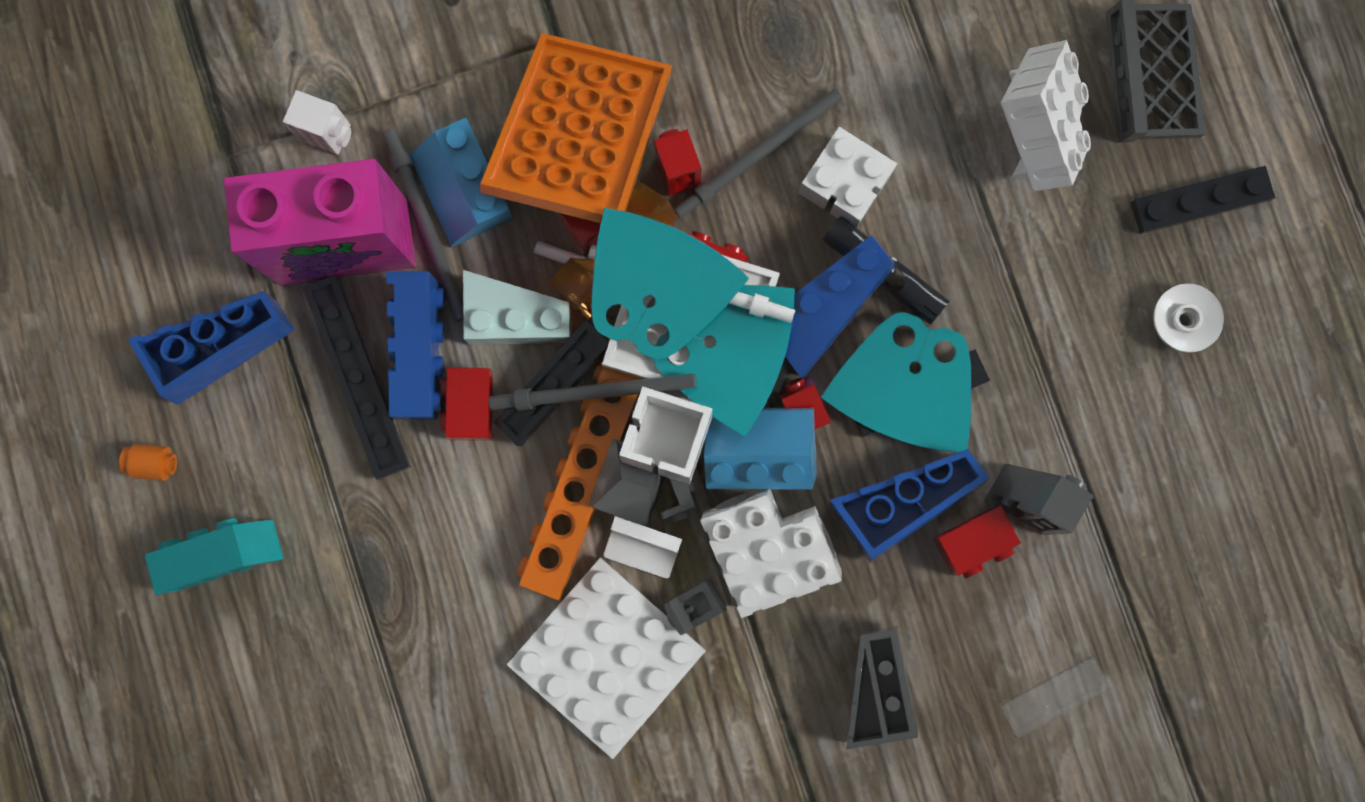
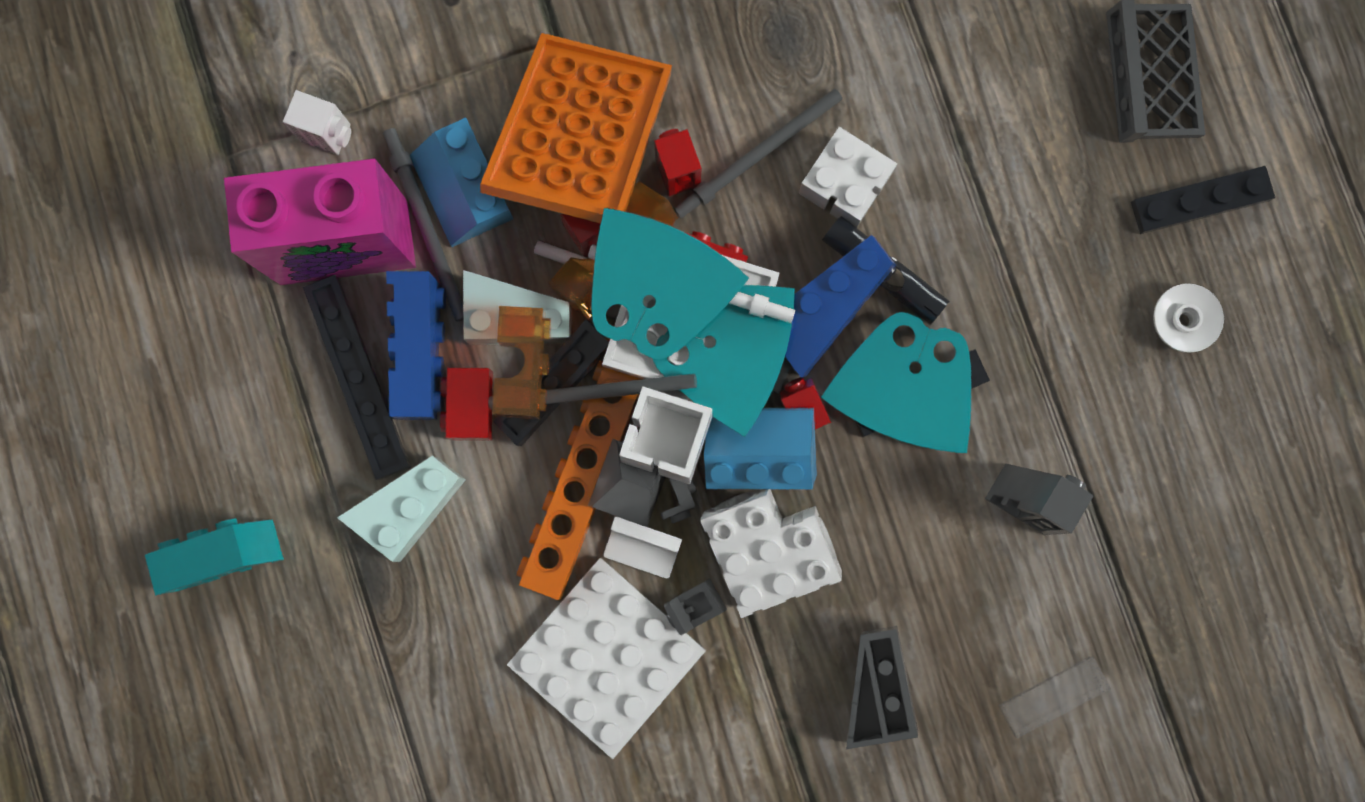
orange brick [119,444,177,481] -> none
blue wedge [128,291,295,405] -> none
blue wedge [830,449,989,563] -> none
red brick [933,505,1021,579] -> none
white piece [1001,40,1091,191] -> none
none -> light aqua wedge [337,456,466,562]
none -> clear orange arch [492,306,551,419]

